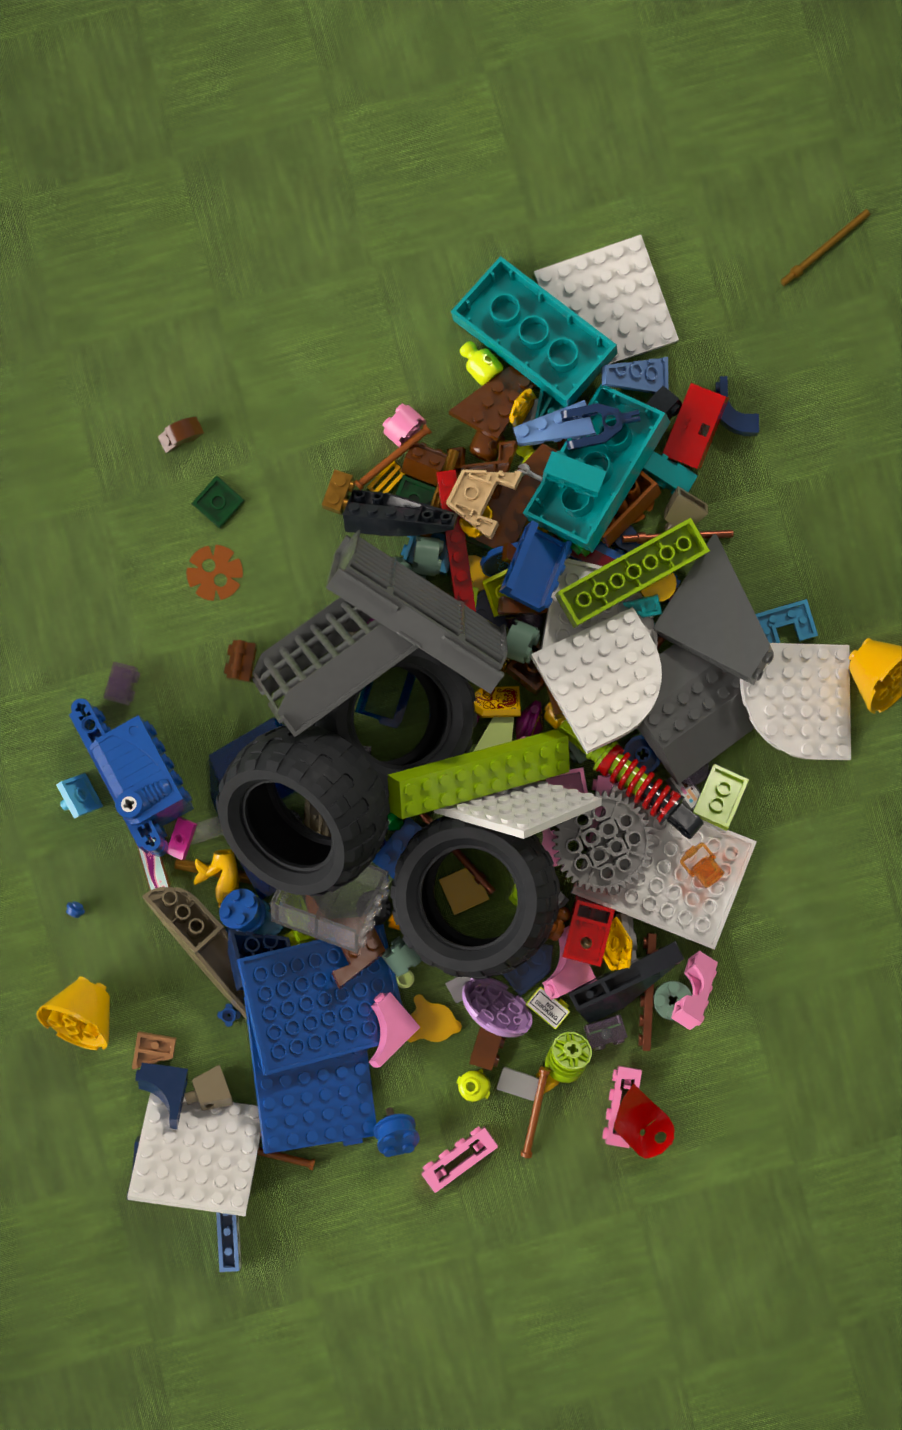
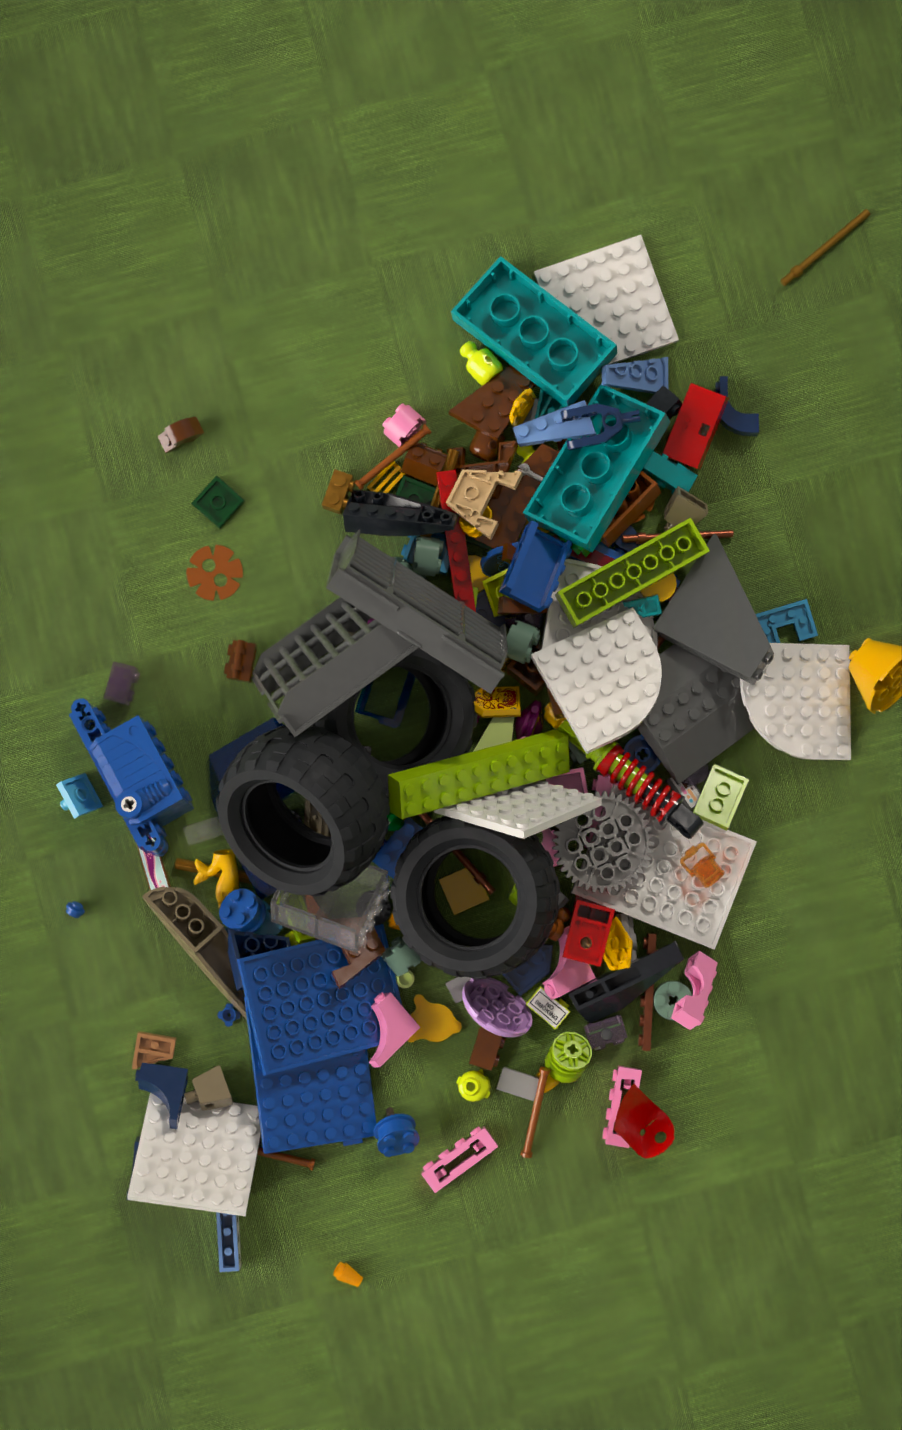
yellow cone [36,976,110,1050] -> none
dark pink plate [167,817,197,860] -> none
teal wedge [542,451,607,498] -> none
none -> light orange cone [333,1262,363,1287]

